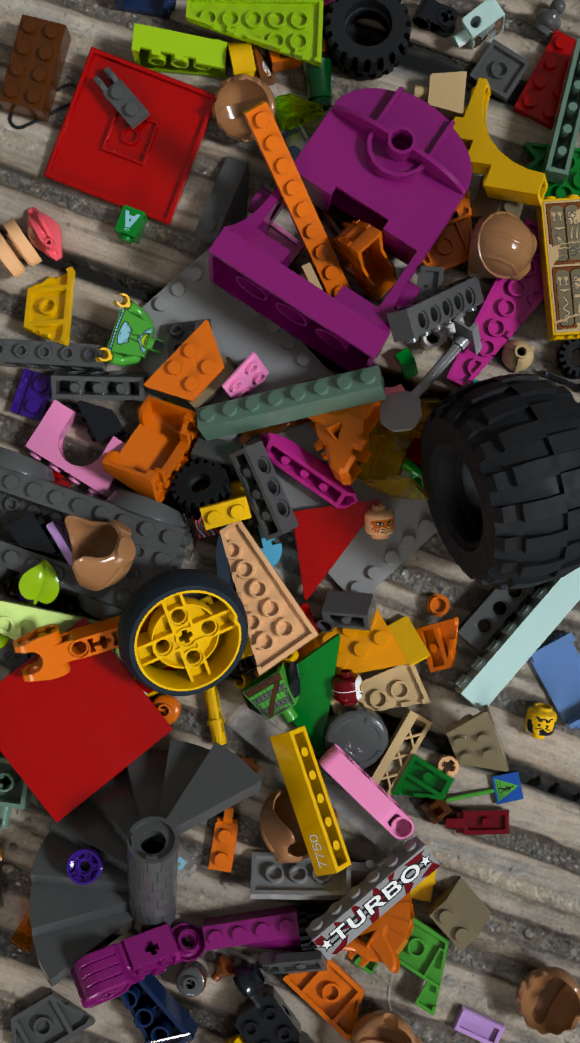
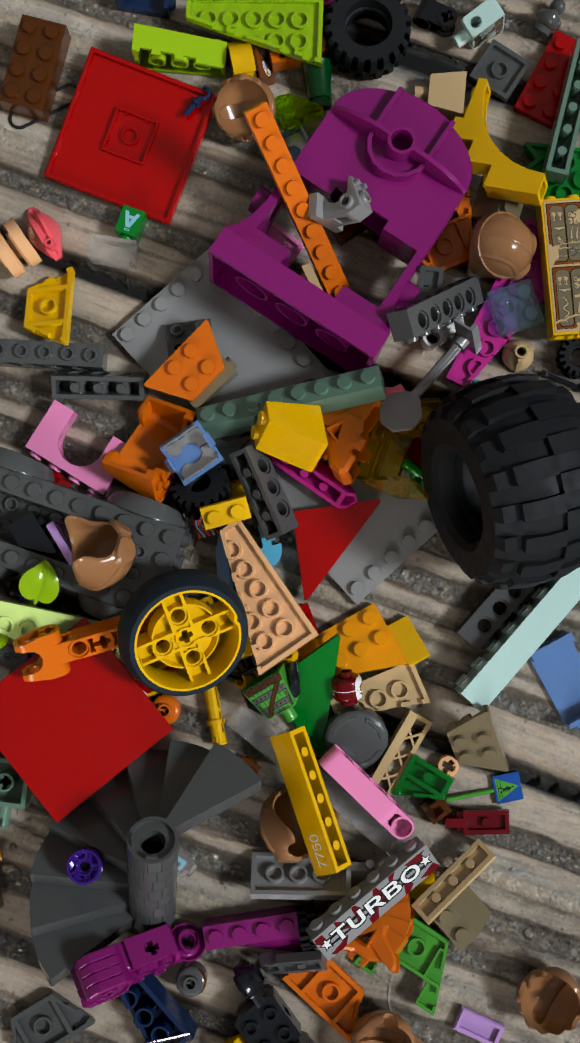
clear orange bracket [9,910,34,954] -> none
dark purple plate [10,368,52,422] -> none
black slope [77,400,125,446] -> none
dark grey hinge [93,66,150,130] -> none
bright green torso [95,292,165,367] -> none
dark grey wedge [195,156,248,245] -> none
orange hinge [208,806,239,873] -> none
dark orange rock [211,955,235,982] -> none
bright pink hinge [222,351,269,400] -> none
dark grey hinge [316,590,376,632] -> none
orange animal [328,220,396,301] -> none
light nougat head [364,504,395,539] -> none
green piece [394,348,418,379] -> none
orange wing [416,617,459,673] -> none
orange plate [426,594,450,617] -> none
yellow head [524,703,557,739] -> none
none -> clear panel [88,233,140,270]
none -> piece [159,420,225,486]
none -> dark blue hand [183,86,211,117]
none -> yellow slope [251,401,328,472]
none -> light grey tile [308,175,373,233]
none -> tan fence [411,838,497,925]
none -> clear light blue plate [486,278,545,338]

